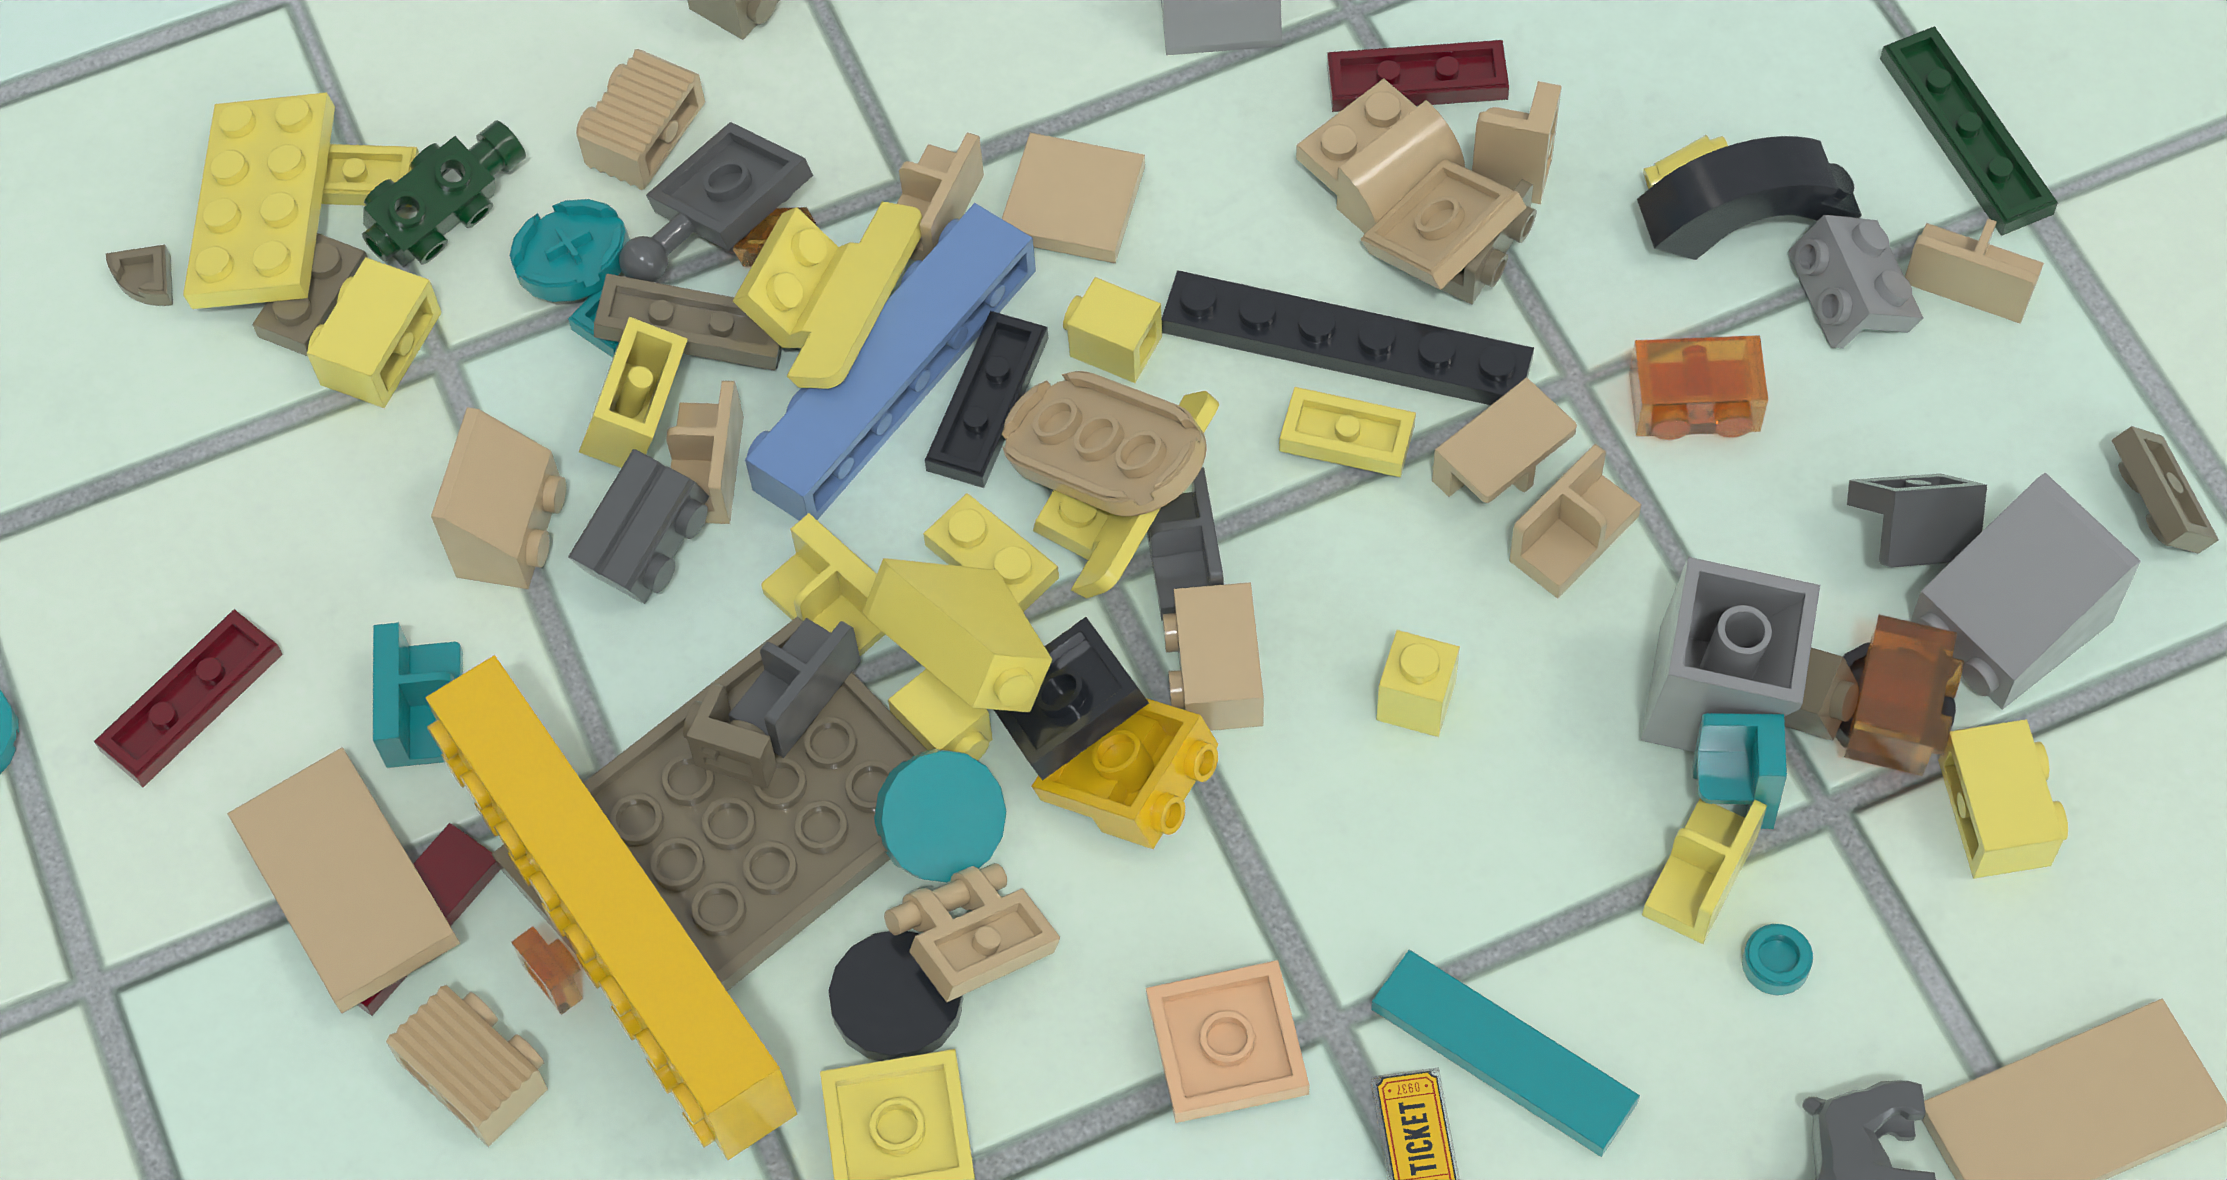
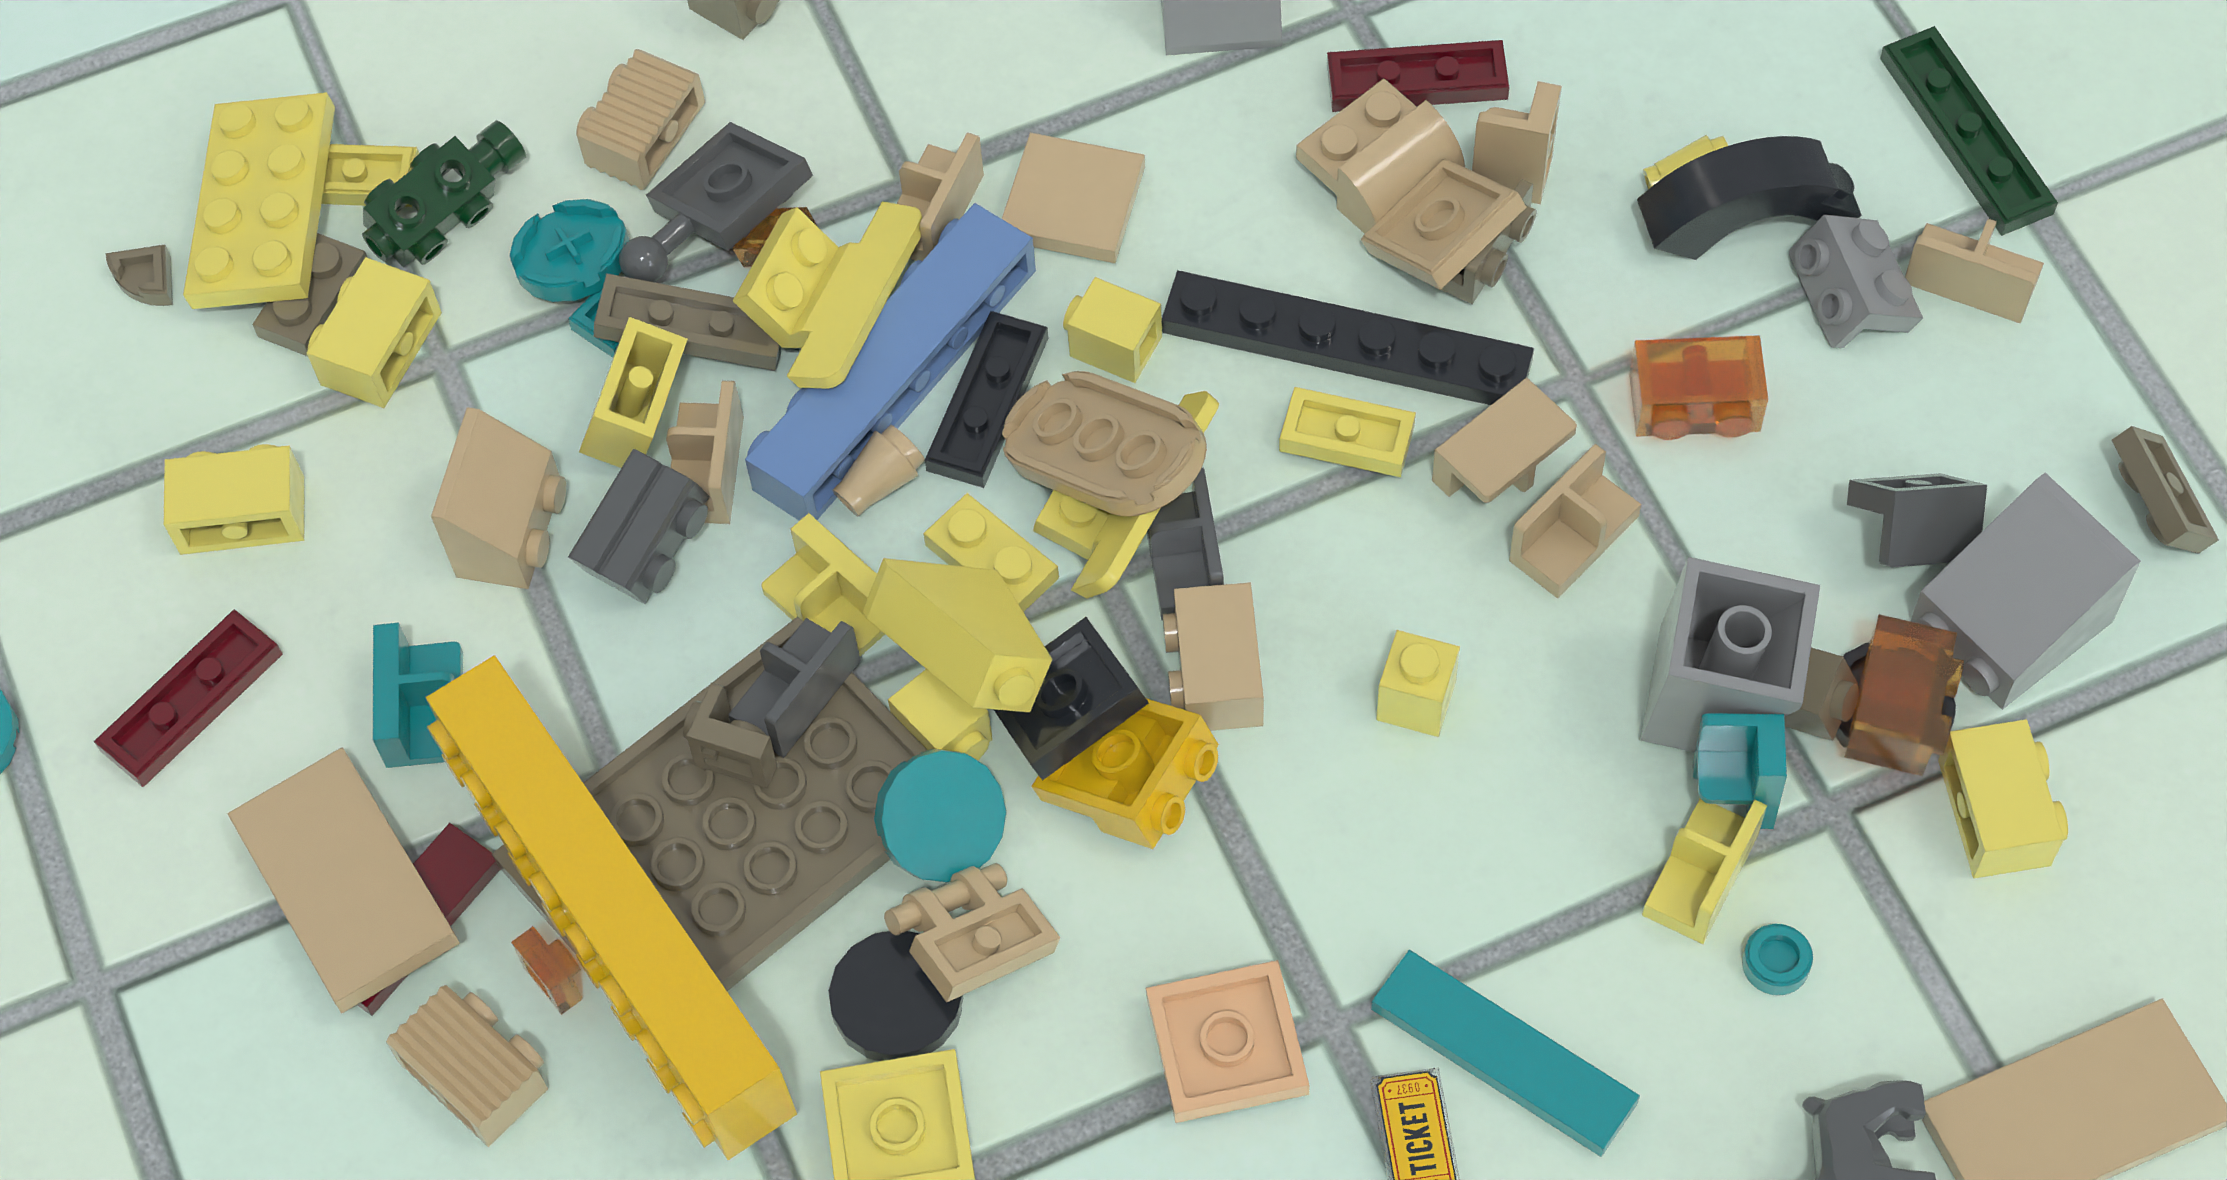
none -> light yellow brick [163,444,304,555]
none -> tan cone [832,425,925,517]

